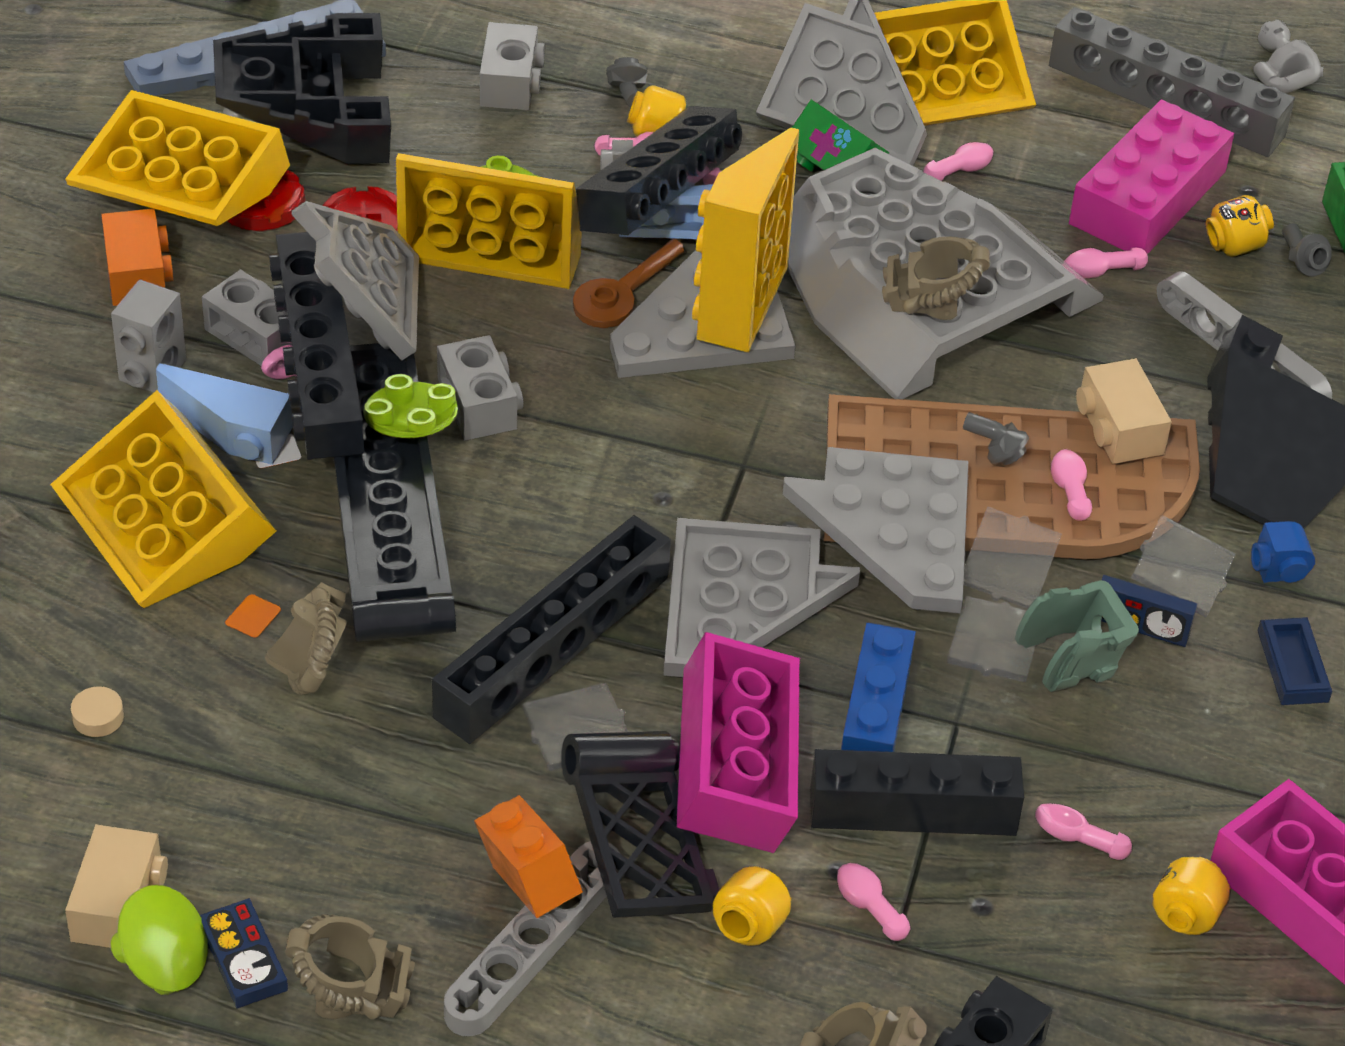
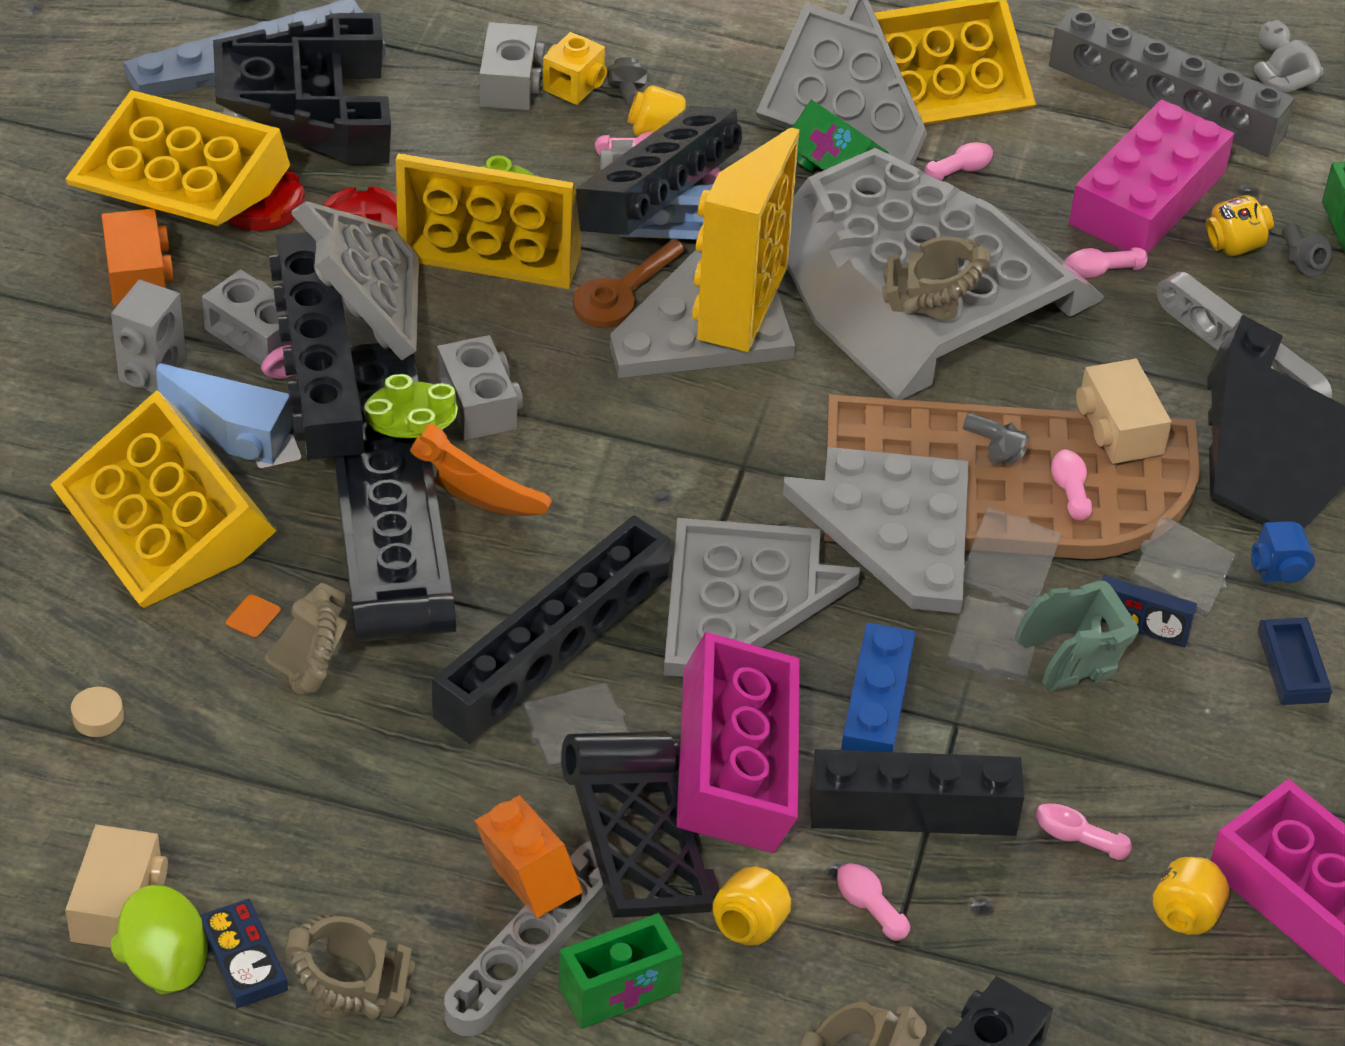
none -> orange piece [410,423,552,516]
none -> yellow brick [542,32,607,105]
none -> green brick [558,913,683,1029]

